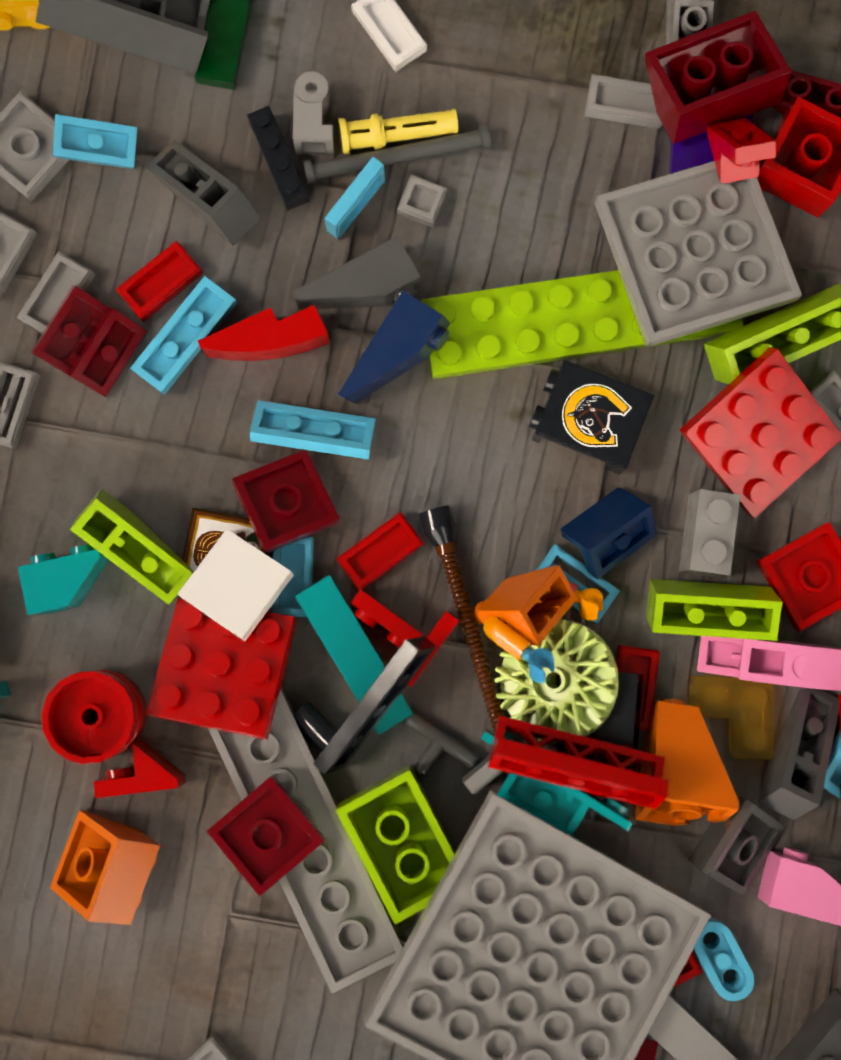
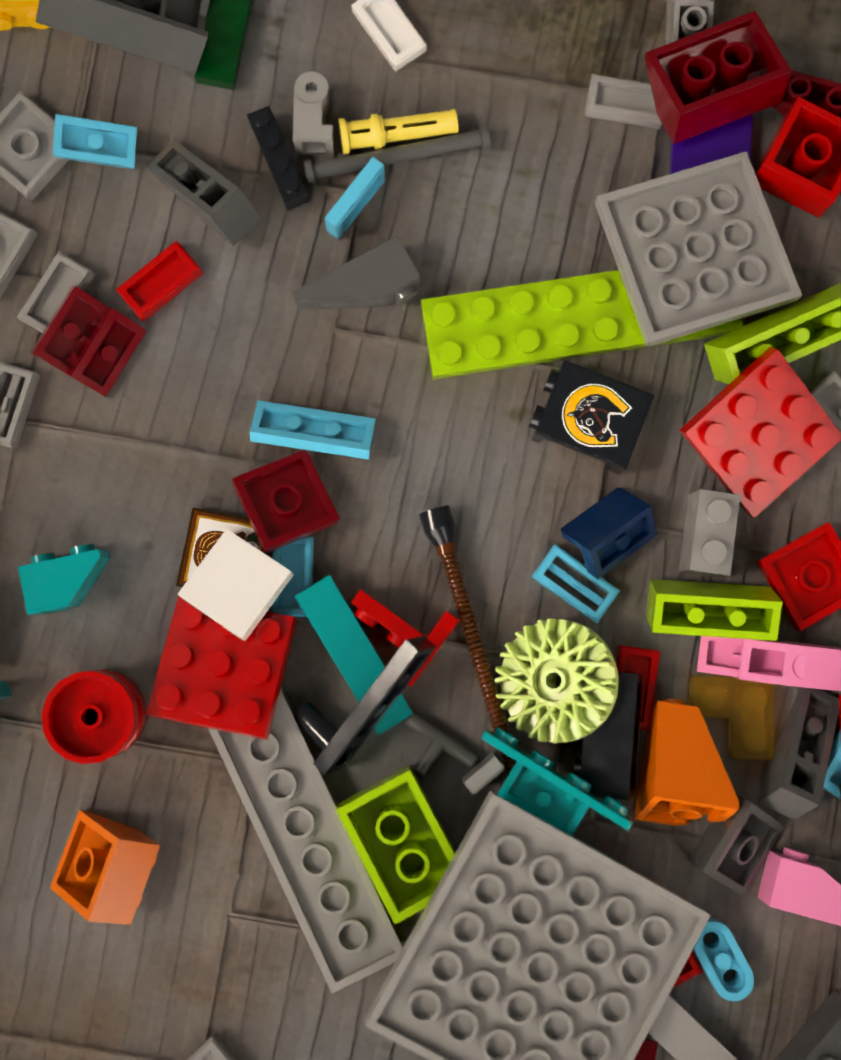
lime slope [70,488,194,605] -> none
red slope [94,740,186,798] -> none
medium azure plate [130,276,238,395] -> none
red slope [198,305,330,361] -> none
dark red plate [206,774,326,897] -> none
red tile [336,512,424,590] -> none
dark blue slope [338,291,451,403] -> none
light grey tile [397,174,447,228] -> none
orange torso [474,565,603,683] -> none
red fence [488,716,670,809] -> none
red slope [707,118,776,184] -> none

